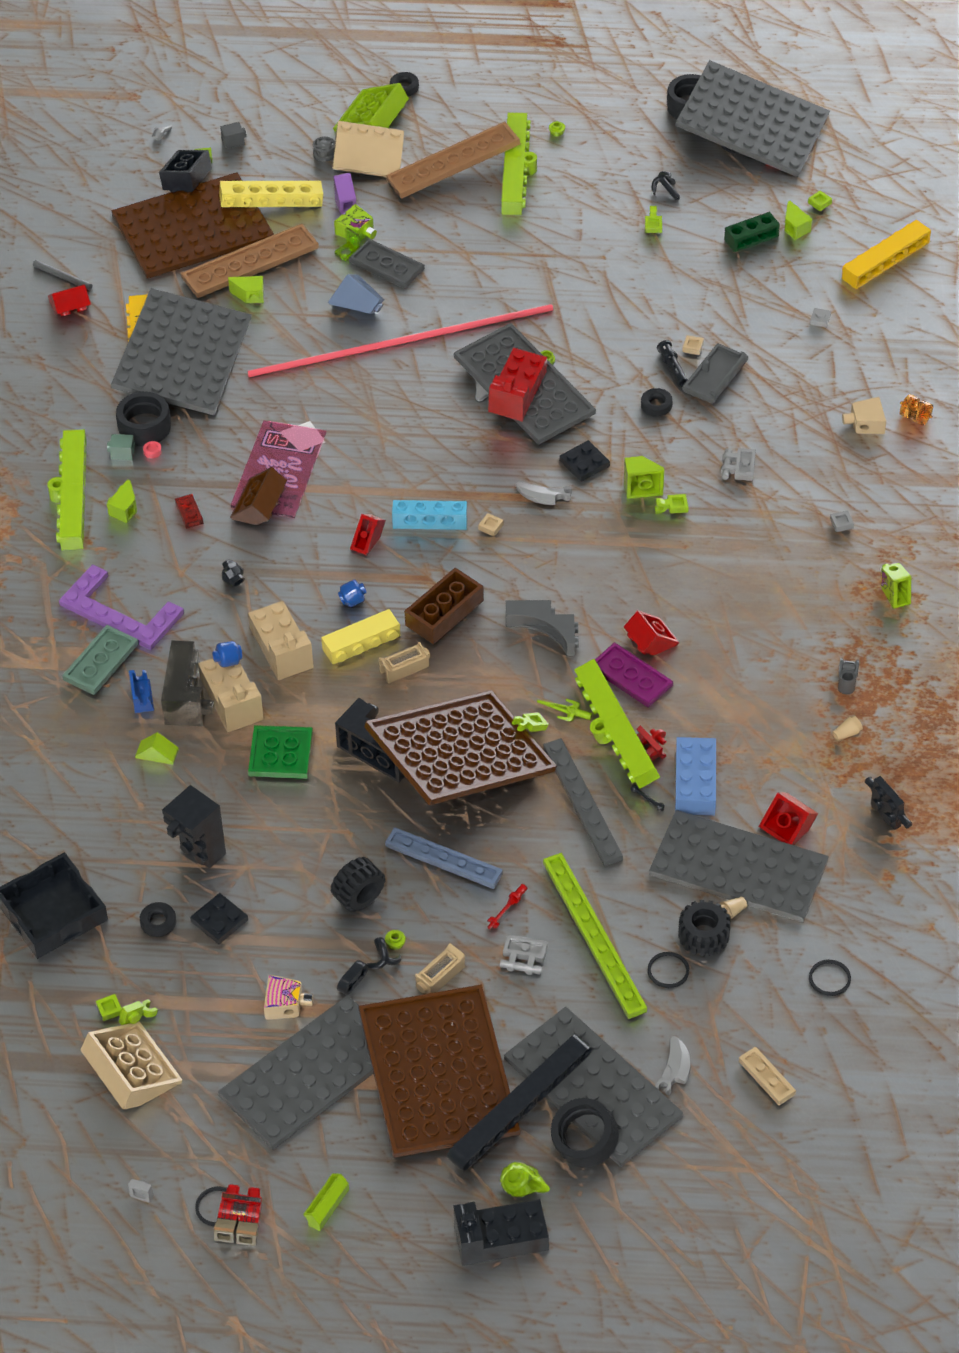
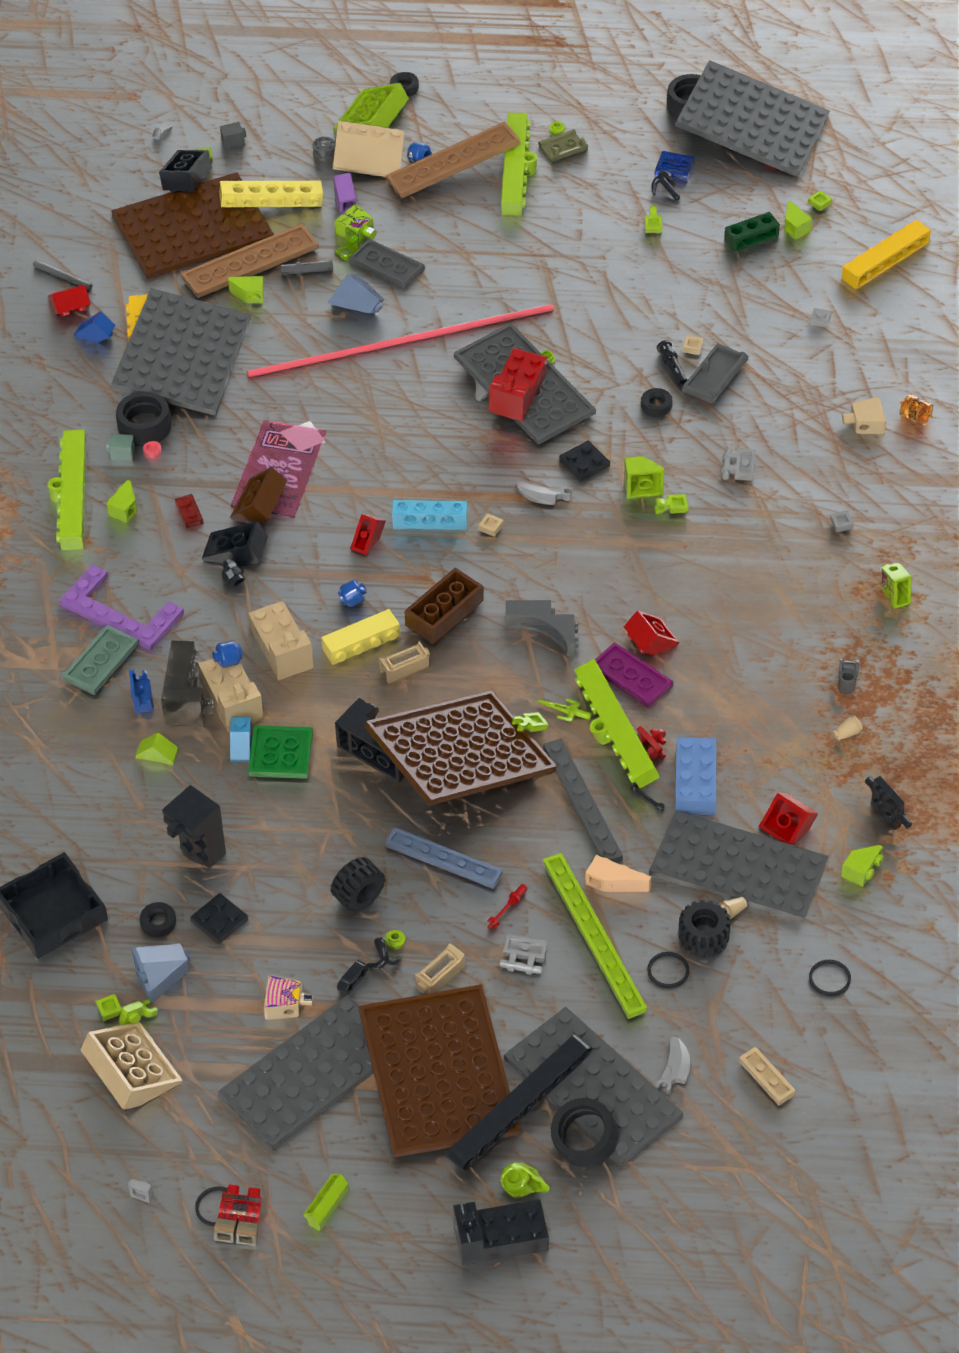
none -> blue slope [74,311,116,343]
none -> sand blue slope [132,944,191,1003]
none -> black slope [202,521,268,566]
none -> dark azure slope [230,717,252,762]
none -> dark grey pin [281,260,333,276]
none -> blue head [407,141,432,163]
none -> olive piece [538,129,588,162]
none -> light nougat slope [585,855,651,892]
none -> clear blue plate [655,151,695,182]
none -> lime slope [841,845,884,887]

